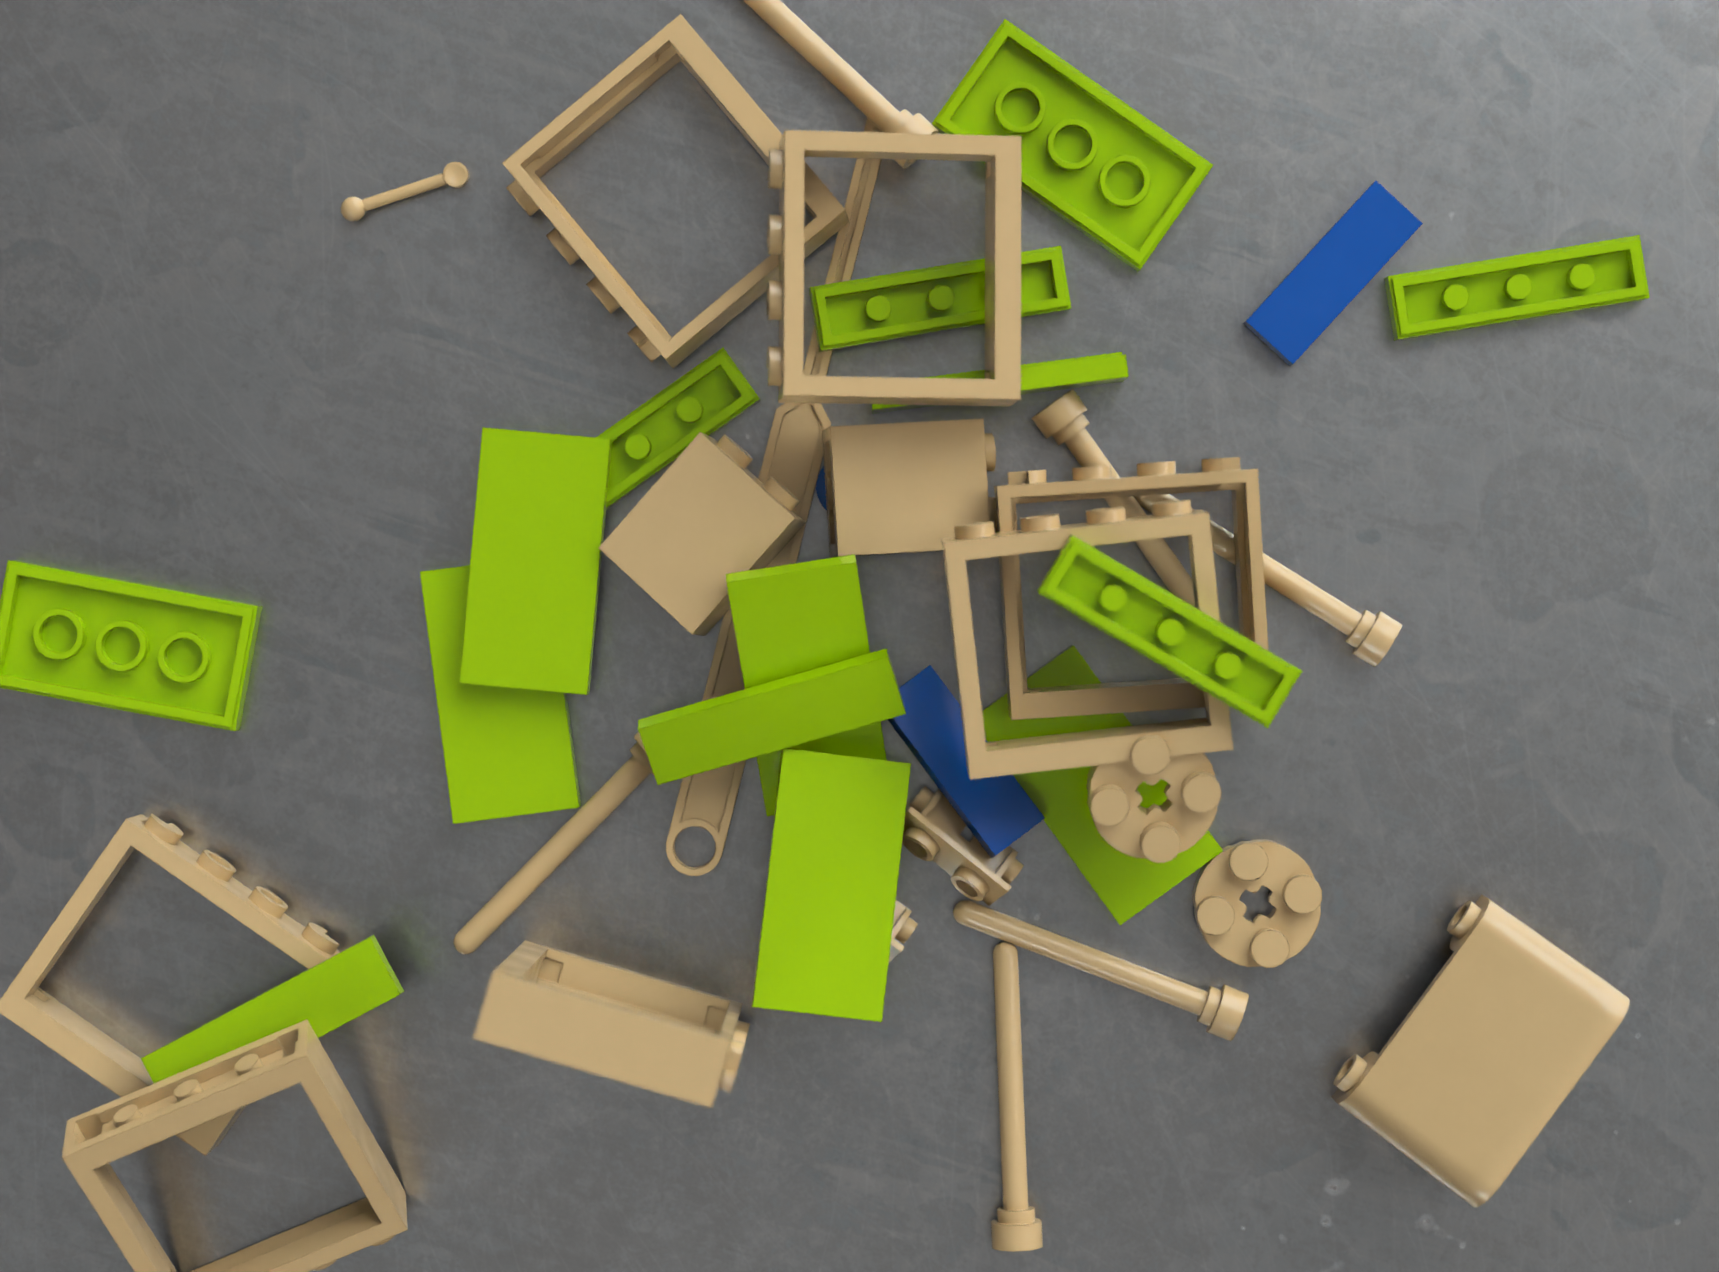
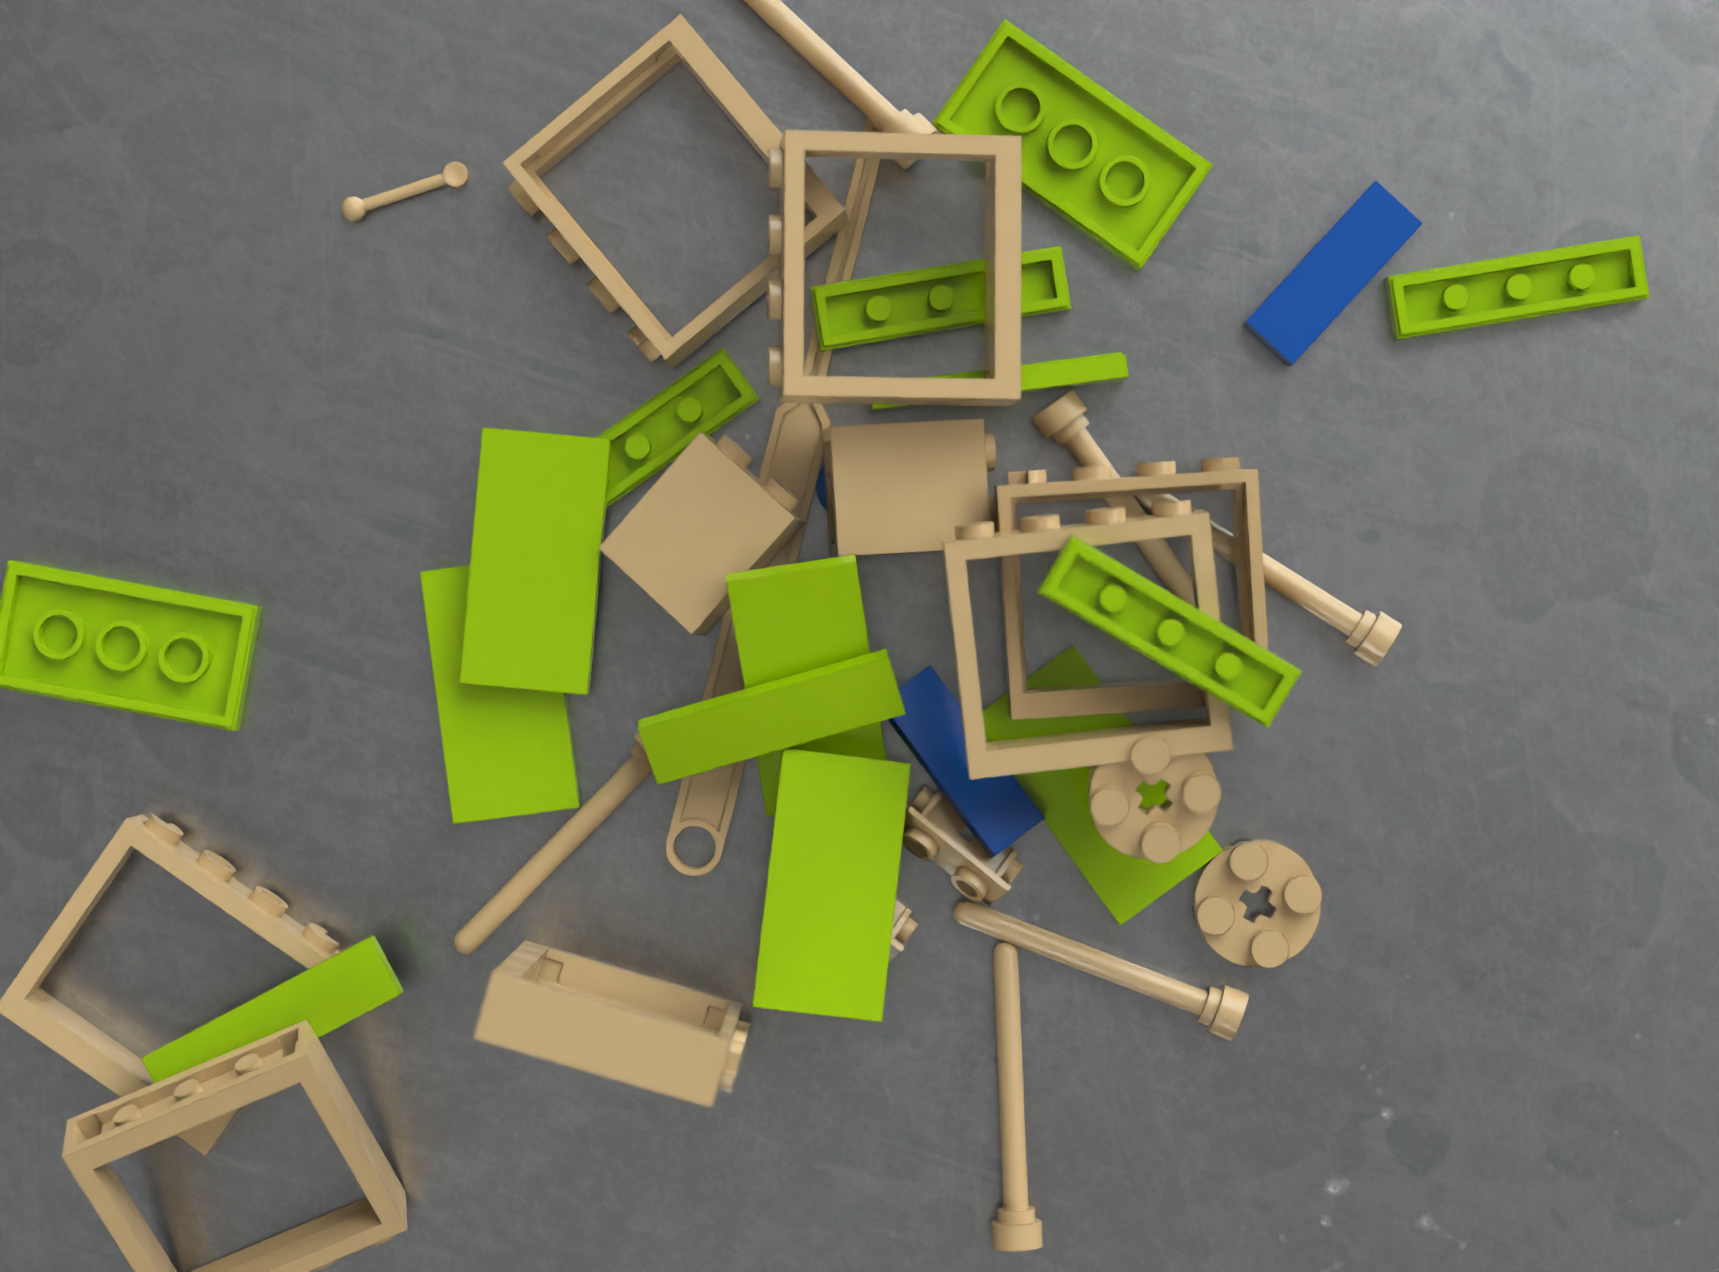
tan windscreen [1331,895,1630,1207] -> none

